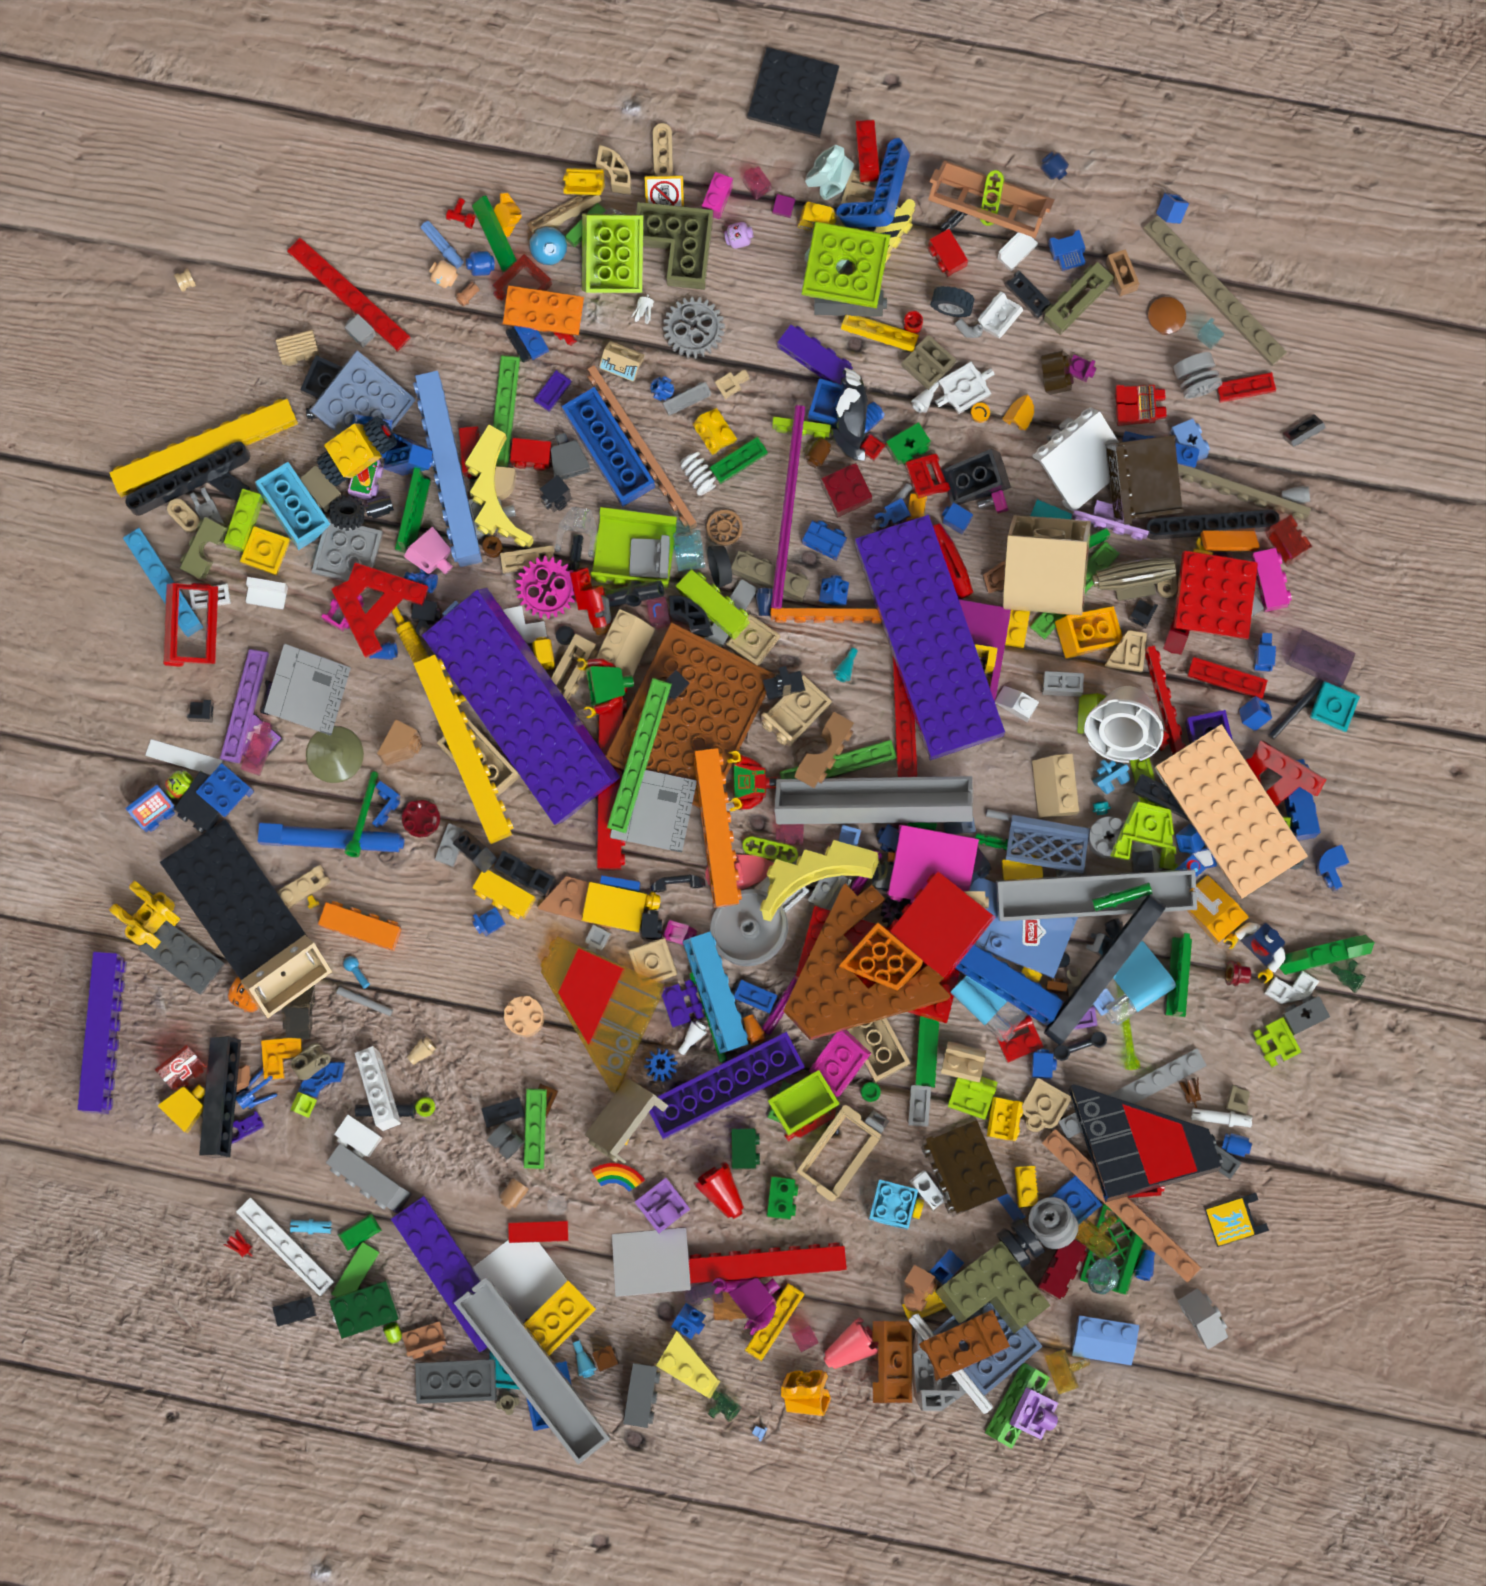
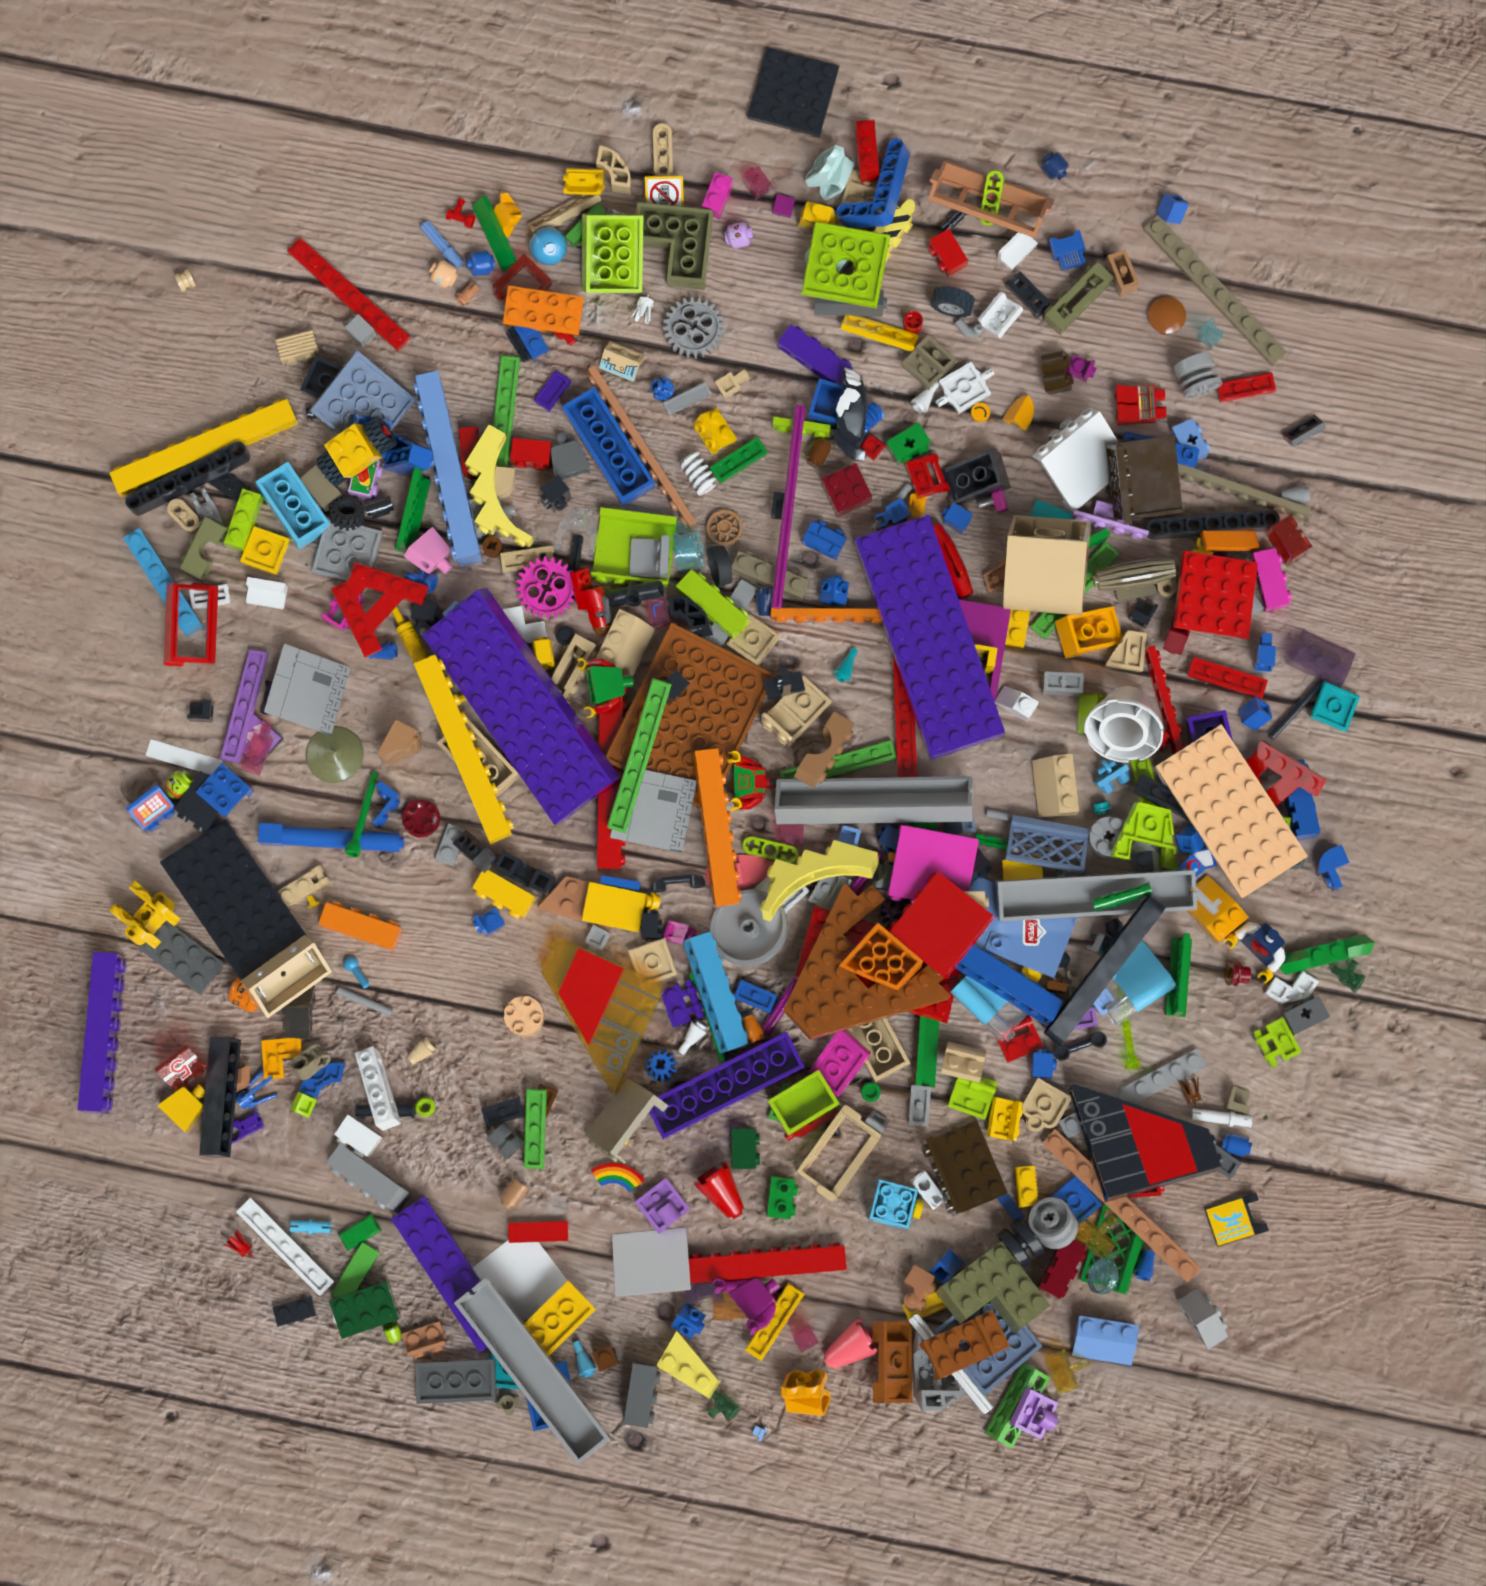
none -> black panel [771,492,785,520]

